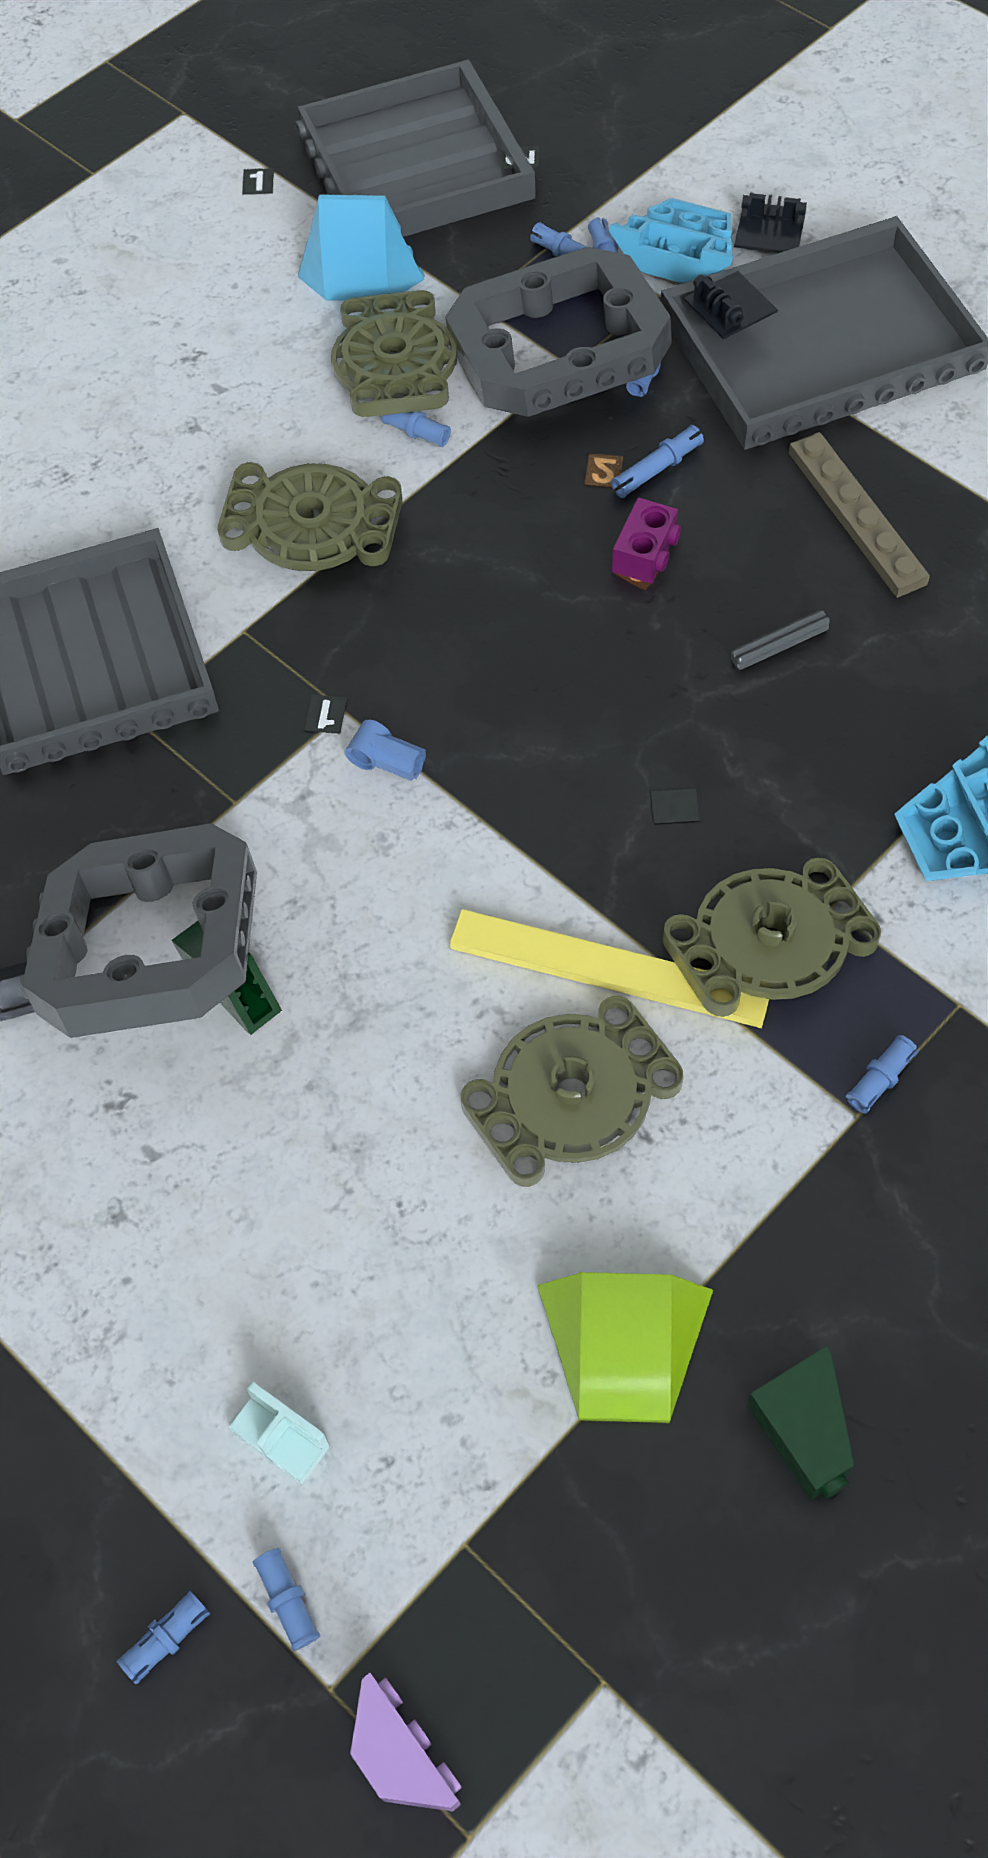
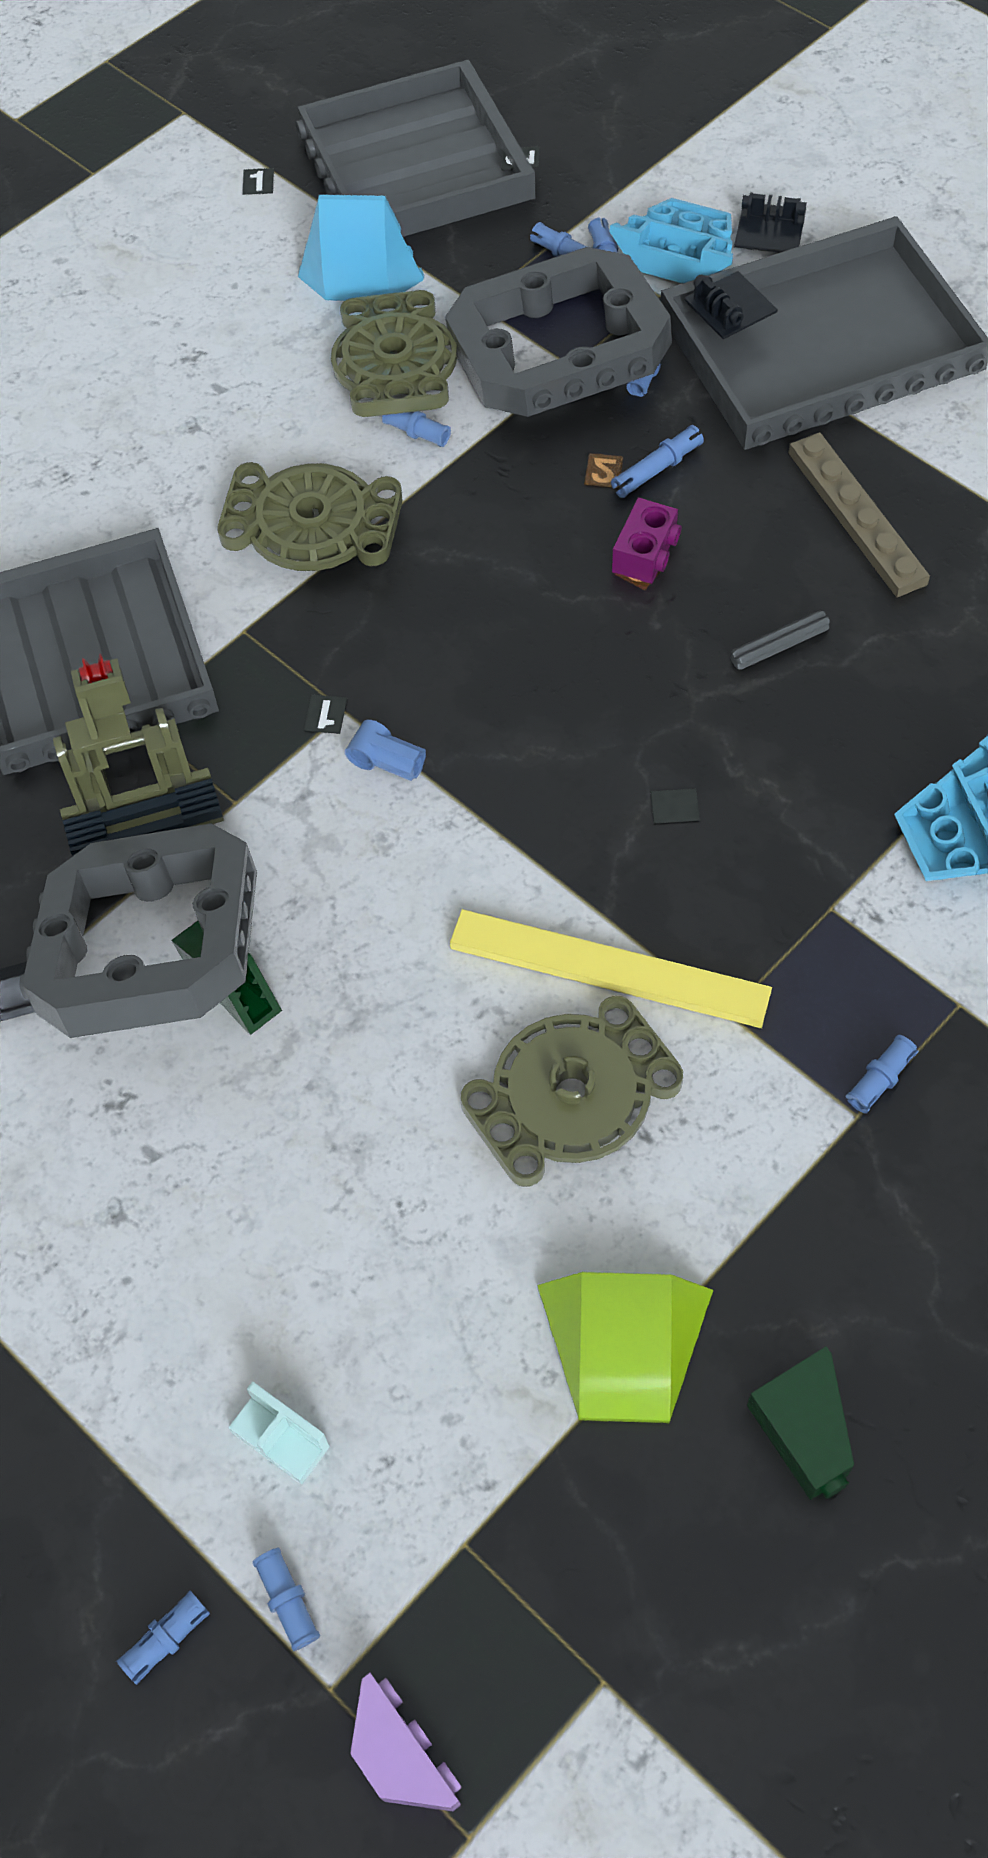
olive piece [663,858,881,1017] -> none
none -> olive container [53,653,224,857]

